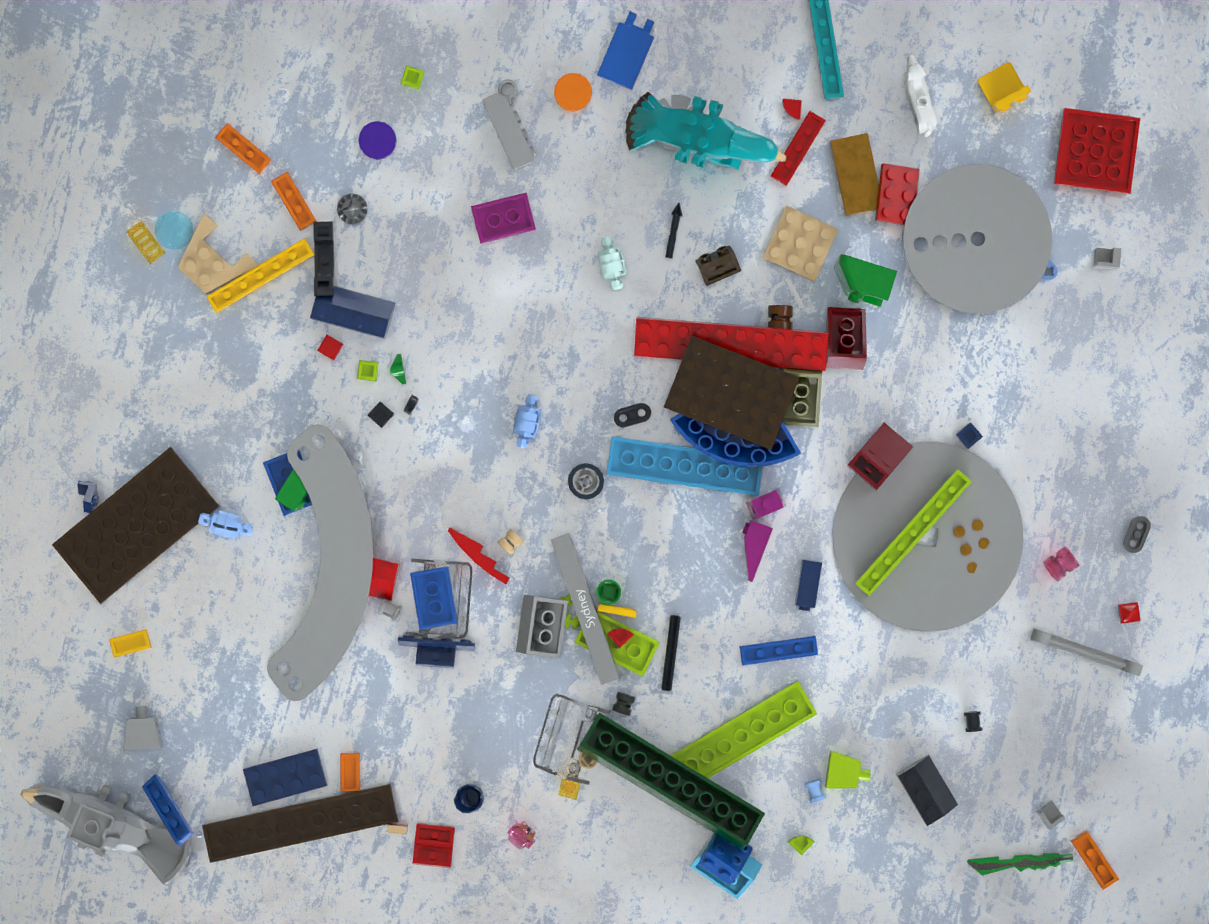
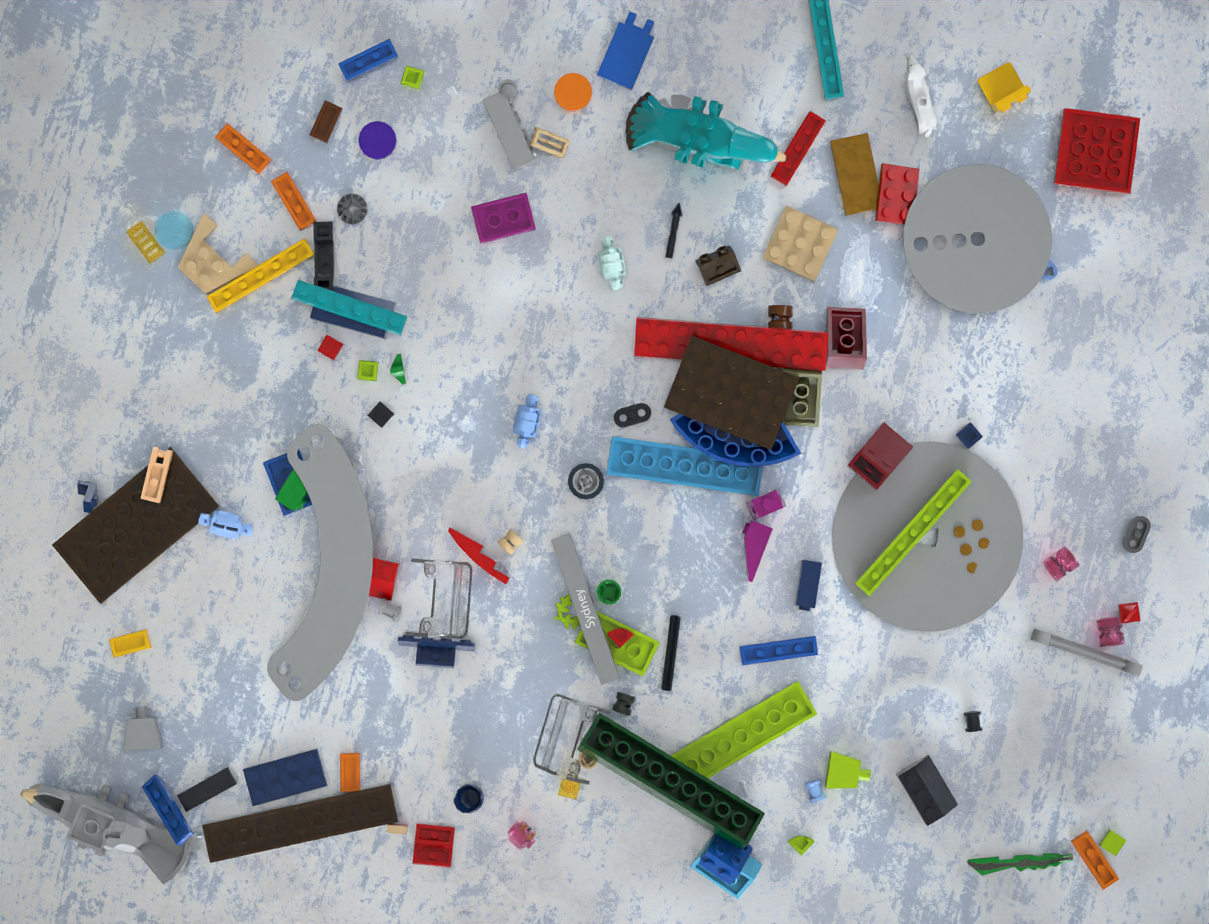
black tile [403,395,419,415] -> none
blue tile [410,566,458,630] -> none
light grey slope [516,595,568,658] -> none
yellow tile [598,603,637,618] -> none
red tile [782,99,802,120] -> none
green windscreen [834,254,897,307] -> none
light grey panel [1036,801,1066,829] -> none
light grey panel [1093,248,1122,269] -> none
none -> light nougat plate [141,446,173,503]
none -> black tile [177,767,237,812]
none -> teal plate [291,280,407,336]
none -> reddish brown tile [309,100,343,143]
none -> blue plate [338,39,398,82]
none -> tan tile [528,127,569,158]
none -> clear pink wheel [1096,617,1125,647]
none -> lime tile [1099,829,1127,856]

